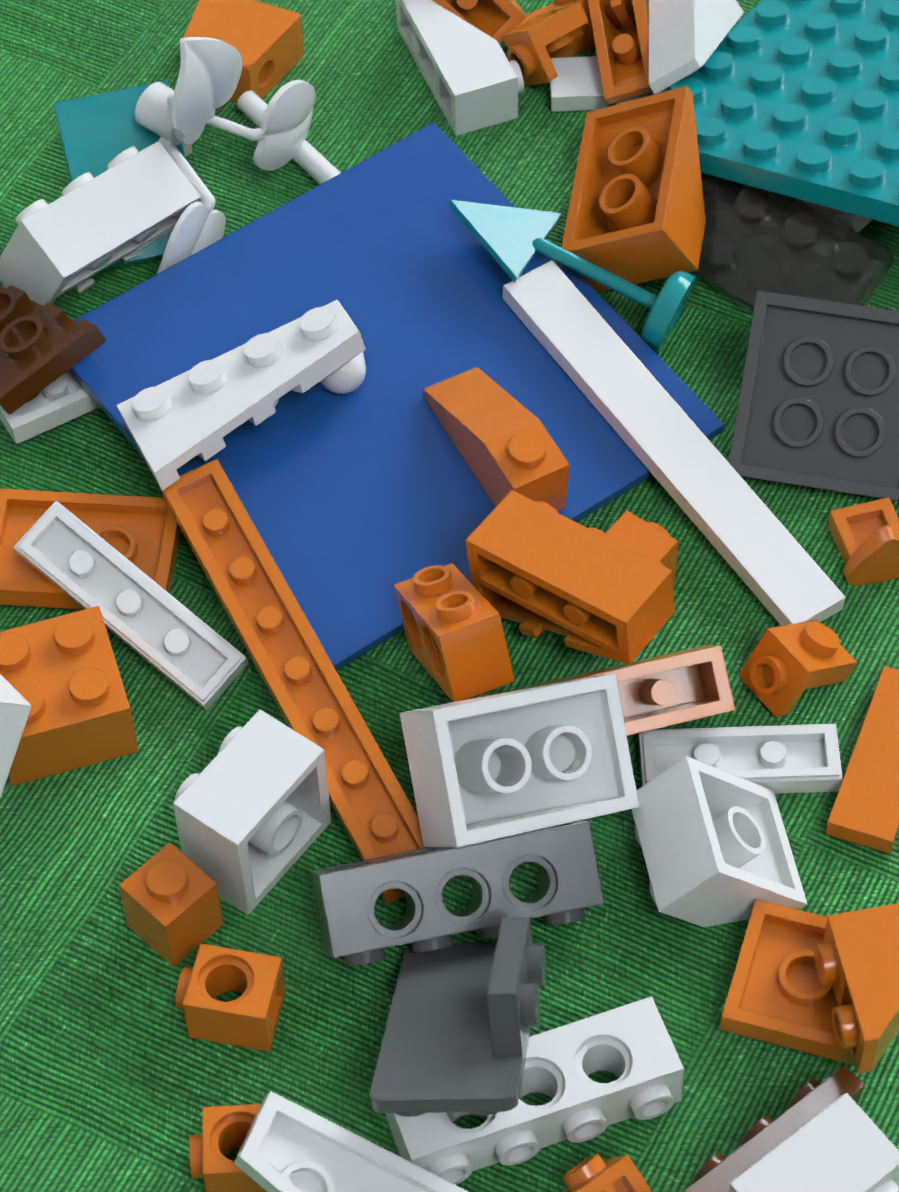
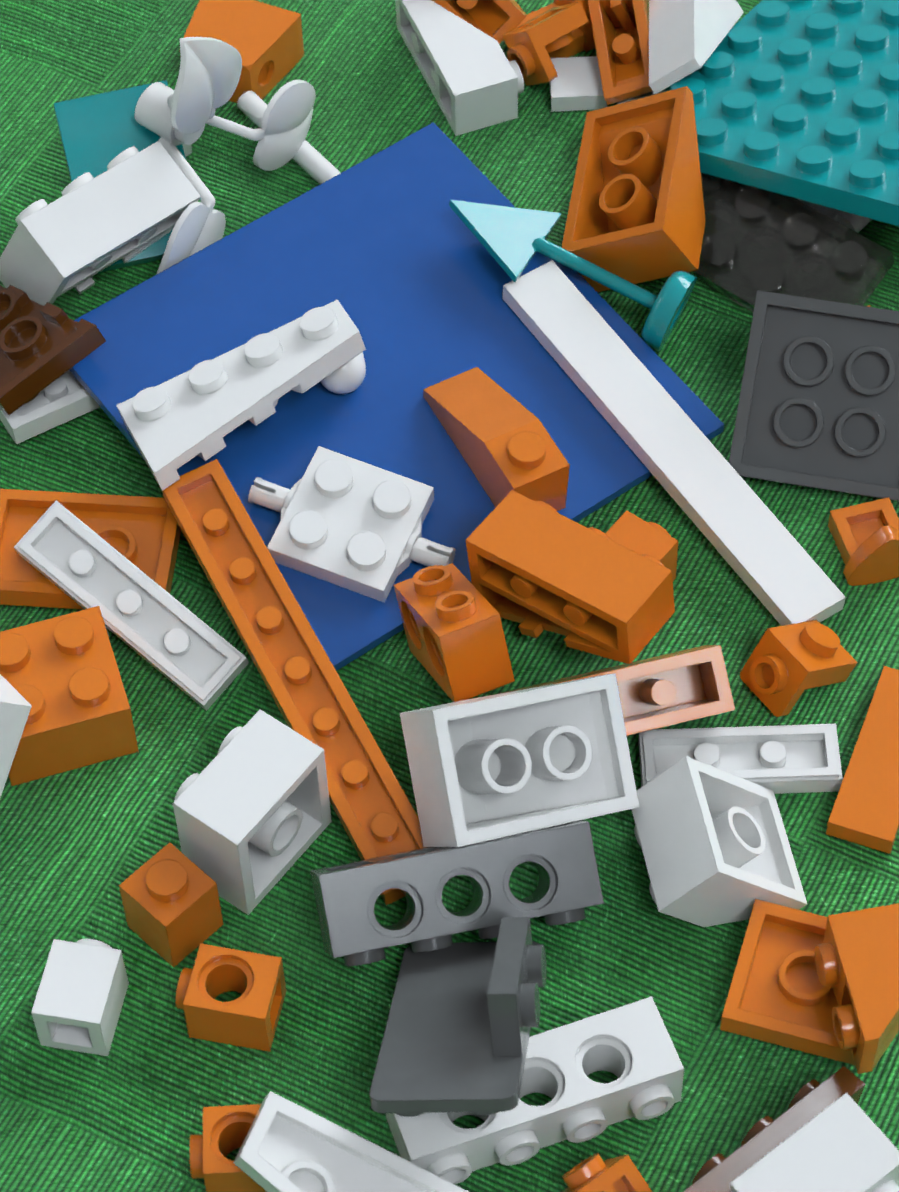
none -> white brick [31,939,129,1056]
none -> white plate [248,446,456,603]

